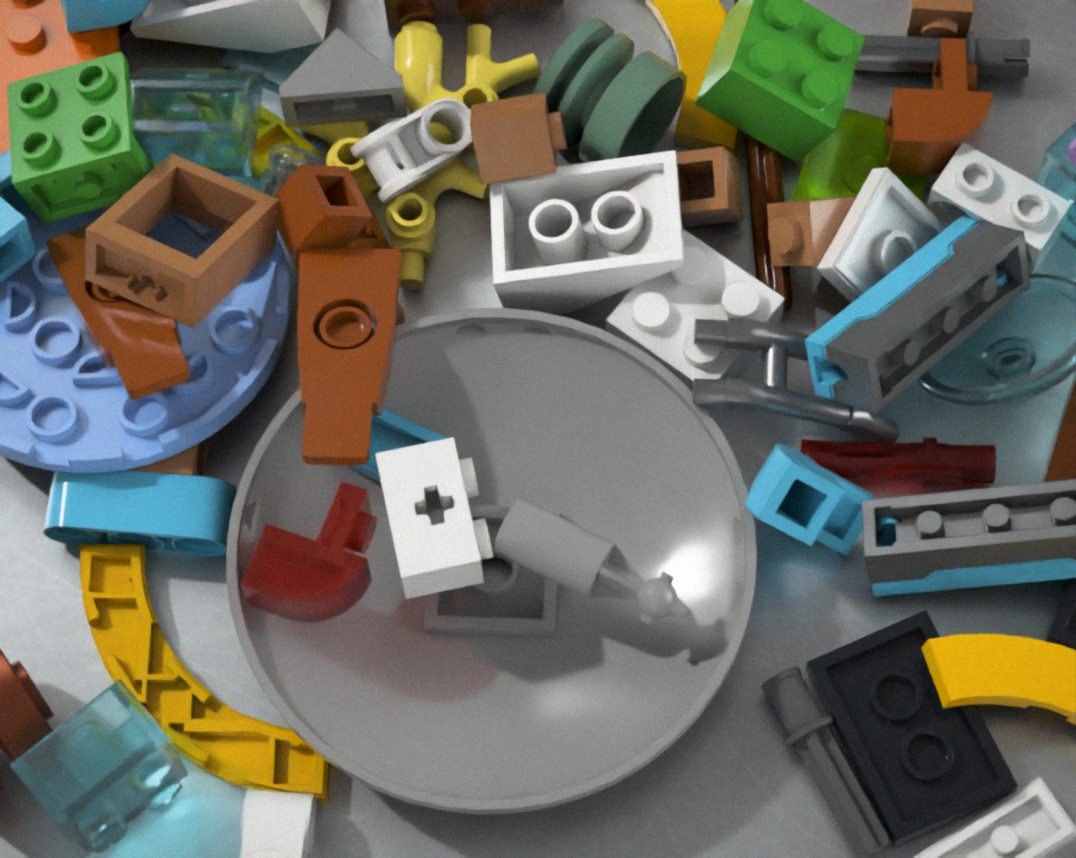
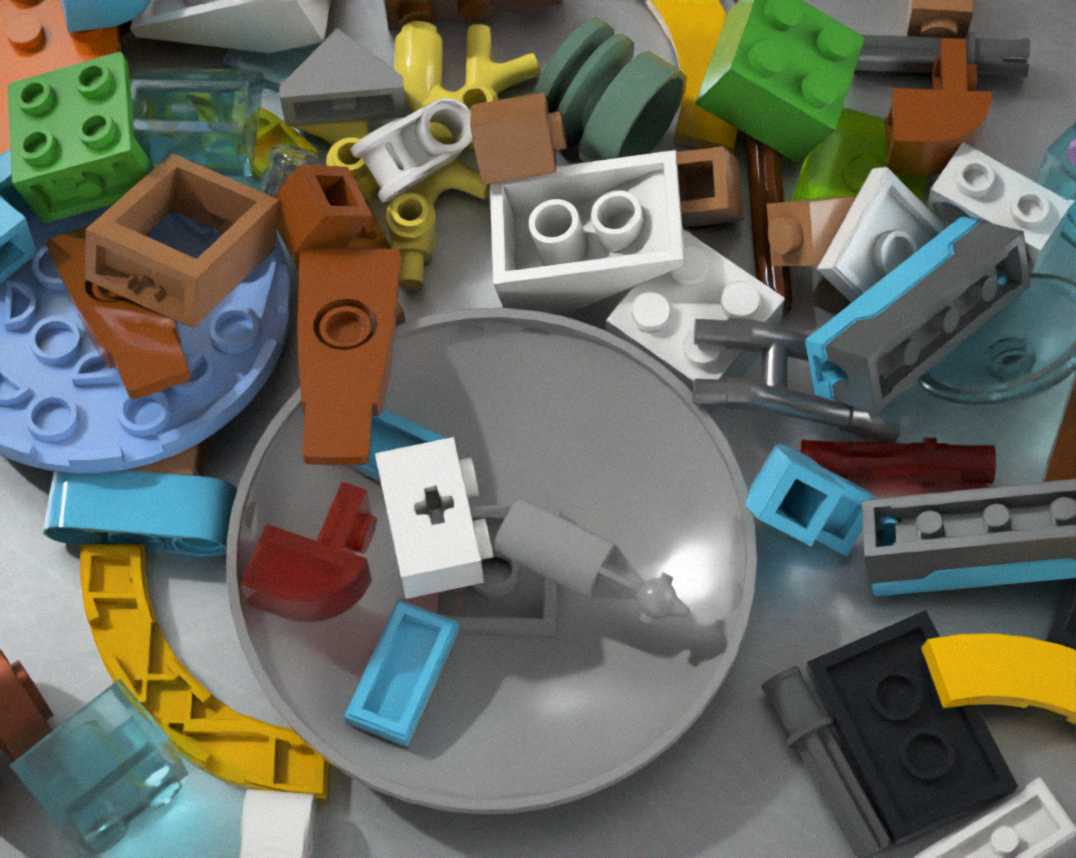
none -> medium azure tile [344,599,460,748]

